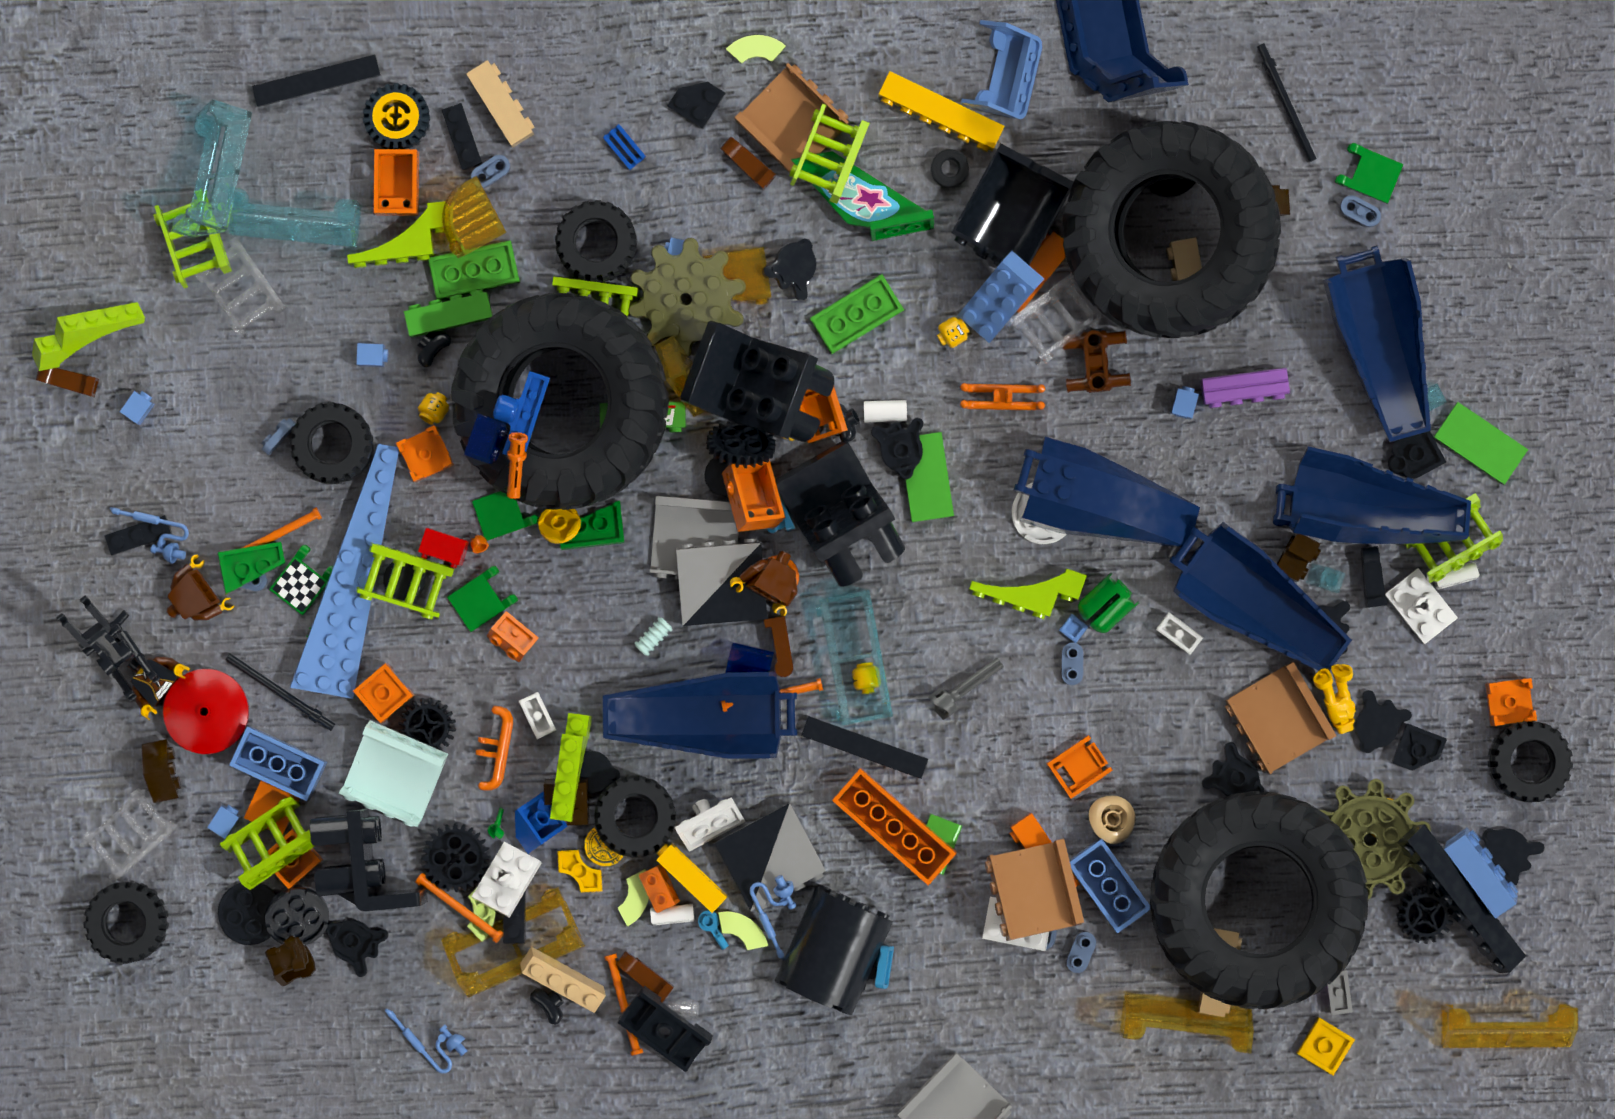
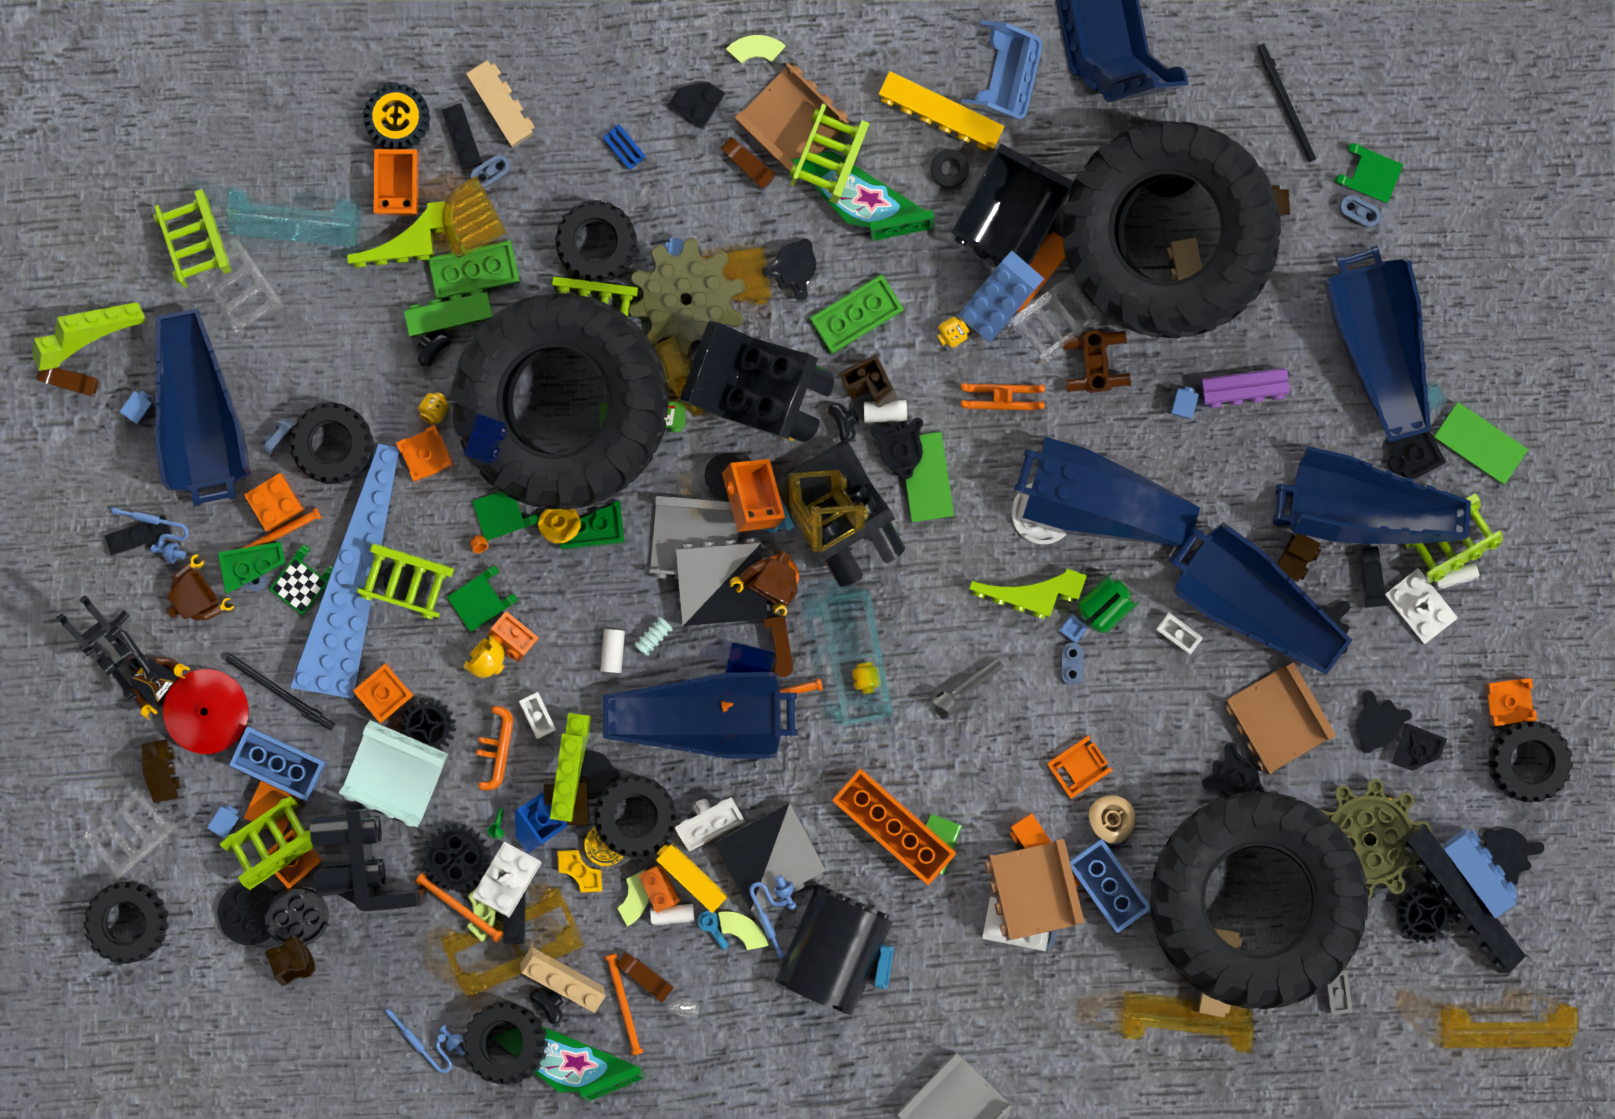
clear light blue windscreen [171,99,252,238] -> none
black tile [252,54,381,107] -> none
black tile [326,919,389,977] -> none
medium blue brick [357,343,388,367] -> none
red container [418,528,470,569] -> none
blue plate [493,371,550,455] -> none
orange pin [507,432,528,499] -> none
black piece [617,985,713,1072] -> none
black gear [706,421,776,468] -> none
orange container [799,387,848,443] -> none
black tile [801,716,928,779] -> none
sand blue plate [1066,931,1096,973] -> none
yellow tile [1296,1017,1355,1076] -> none
yellow piece [1313,664,1356,734] -> none
clear light blue plate [1318,566,1346,594] -> none
none -> dark blue windscreen [155,308,251,507]
none -> orange brick [244,473,305,532]
none -> black tyre [462,1002,548,1085]
none -> yellow cylinder [464,635,505,678]
none -> piece [492,1026,647,1102]
none -> white brick [600,629,625,673]
none -> clear yellow windscreen [789,470,868,552]
none -> dark brown brick [838,354,898,408]

